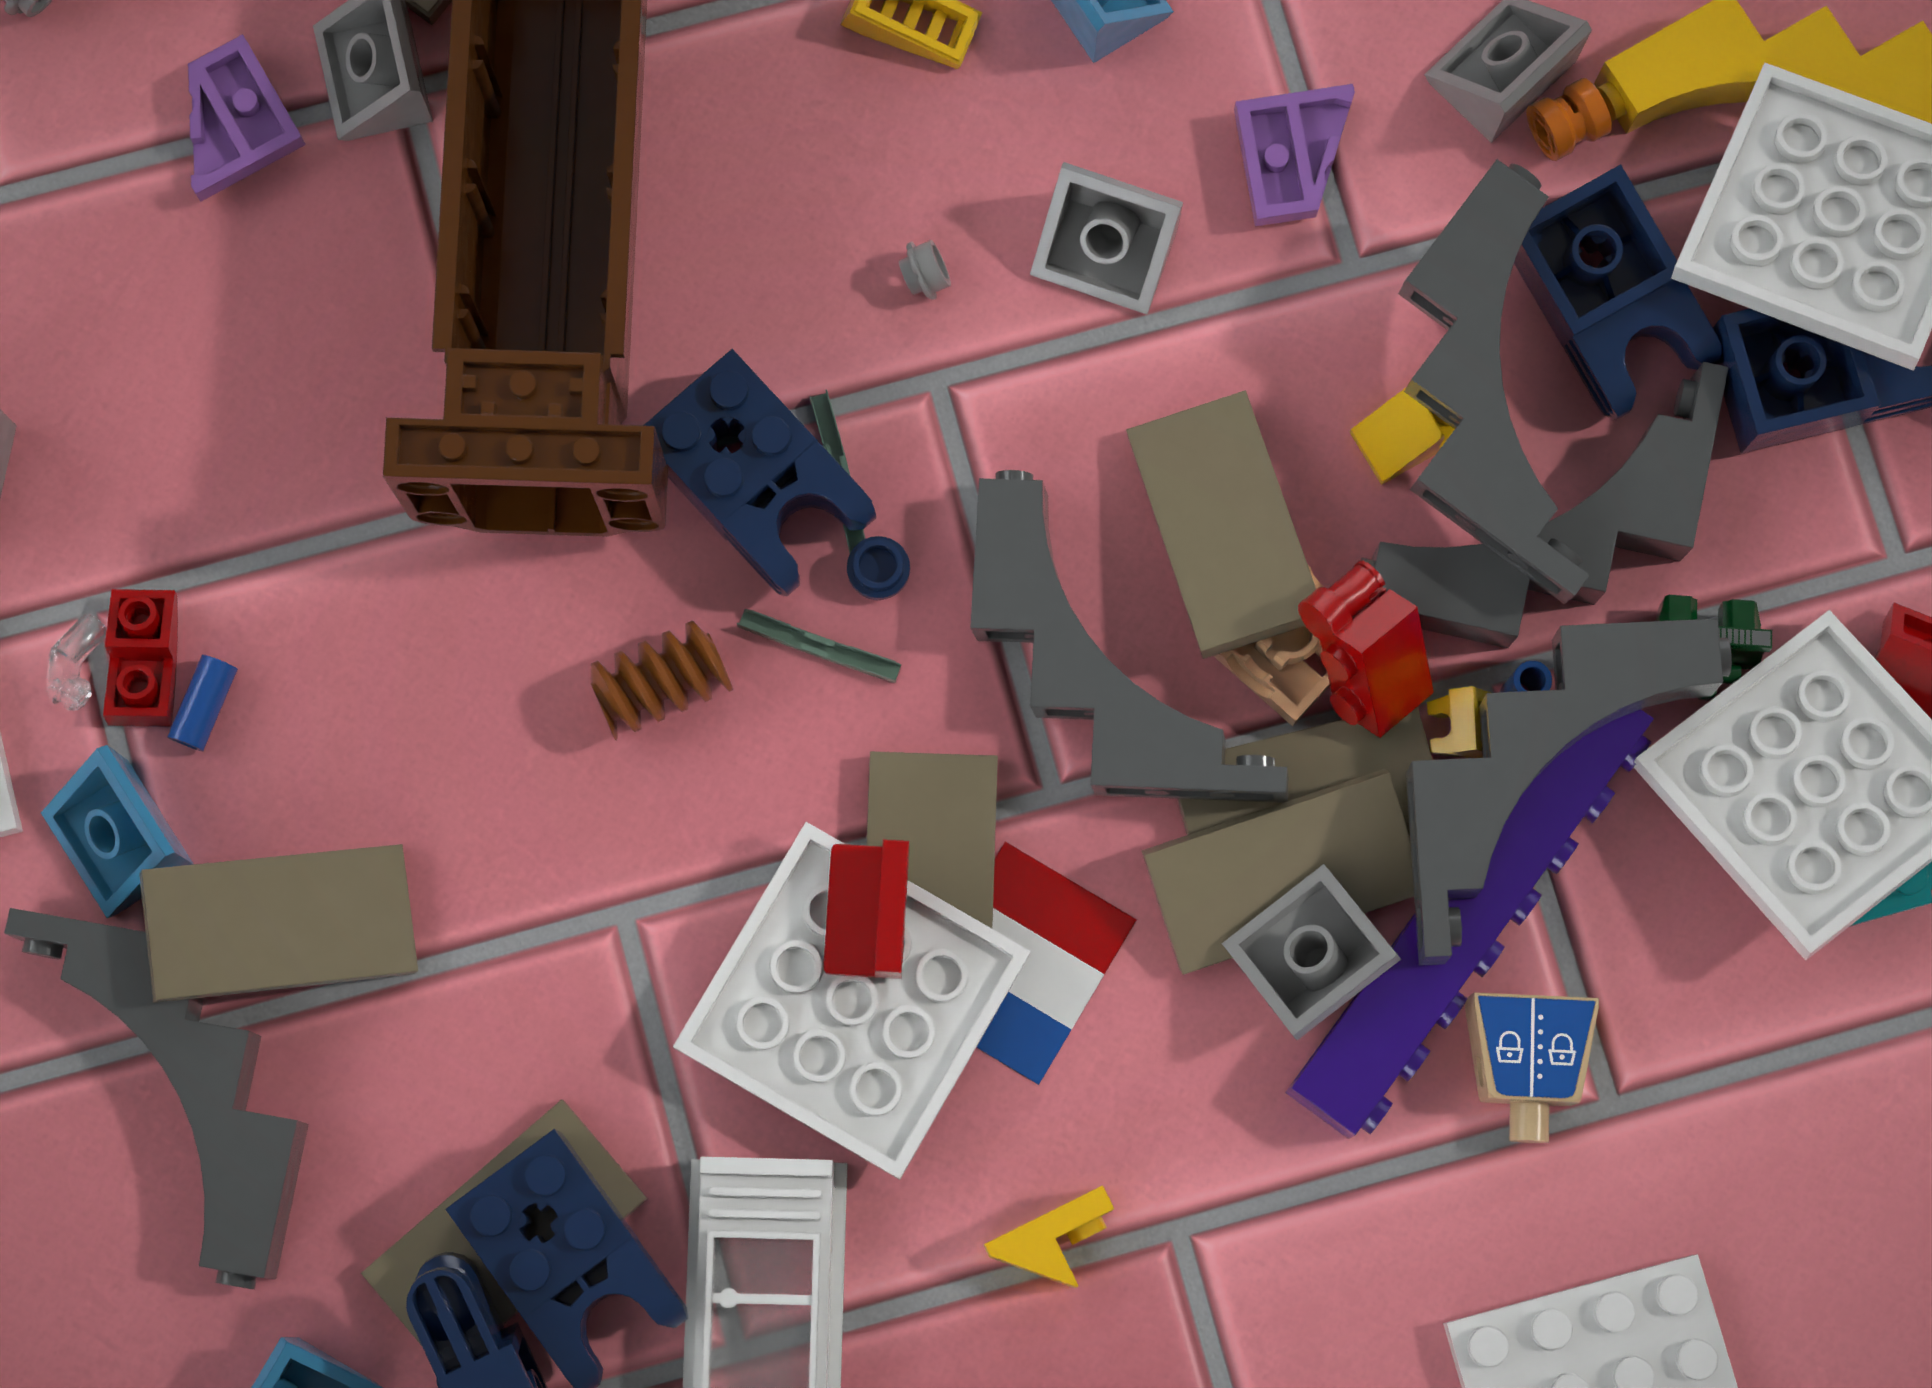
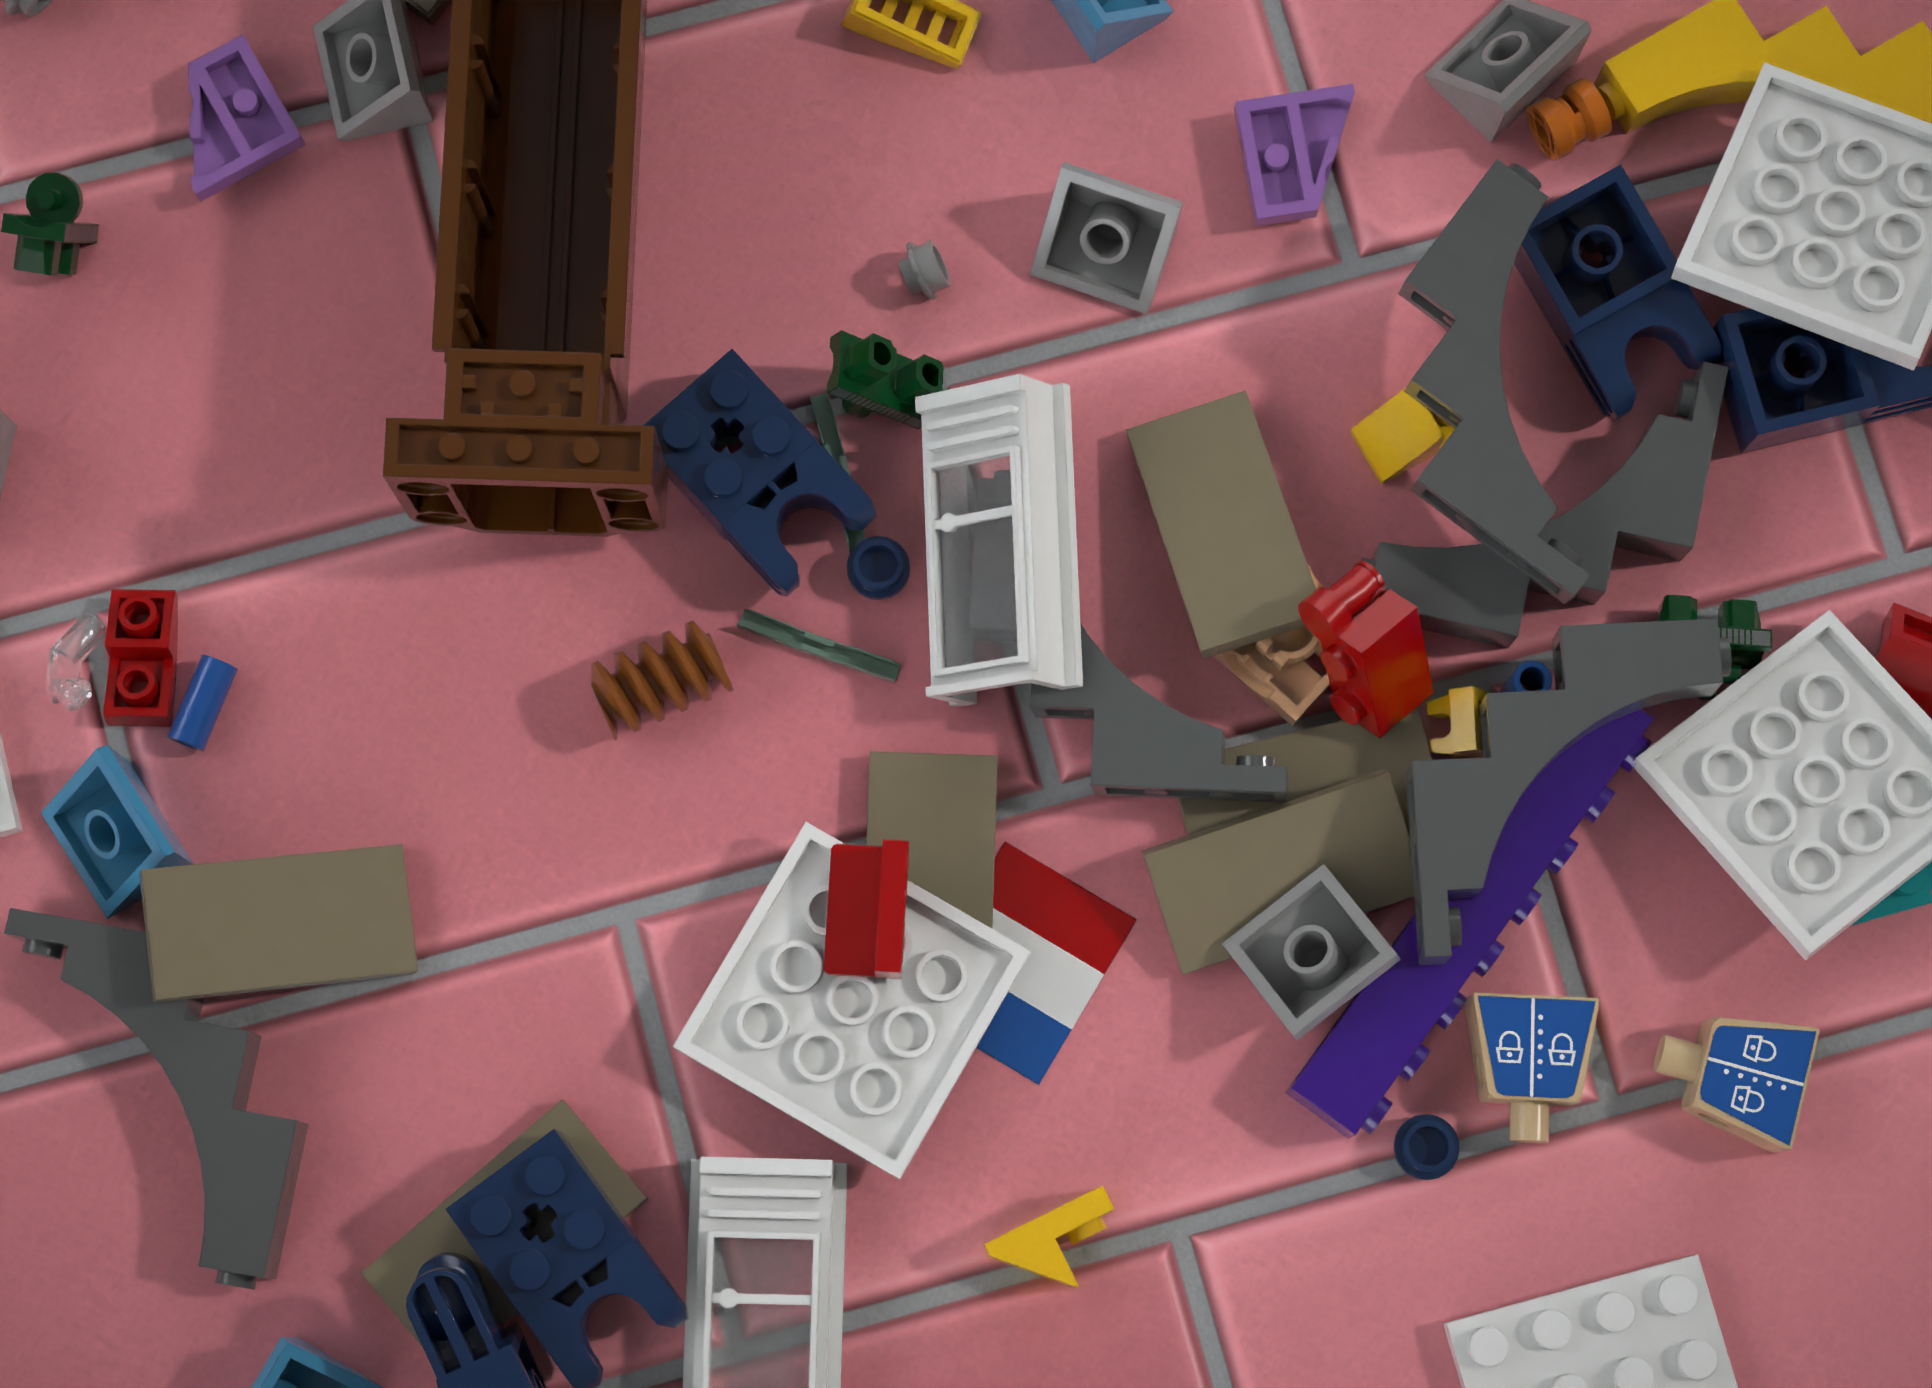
none -> dark green hips [1,172,99,275]
none -> dark green hips [827,330,944,429]
none -> white piece [915,374,1083,707]
none -> dark blue plate [1393,1114,1460,1180]
none -> torso [1653,1017,1820,1153]

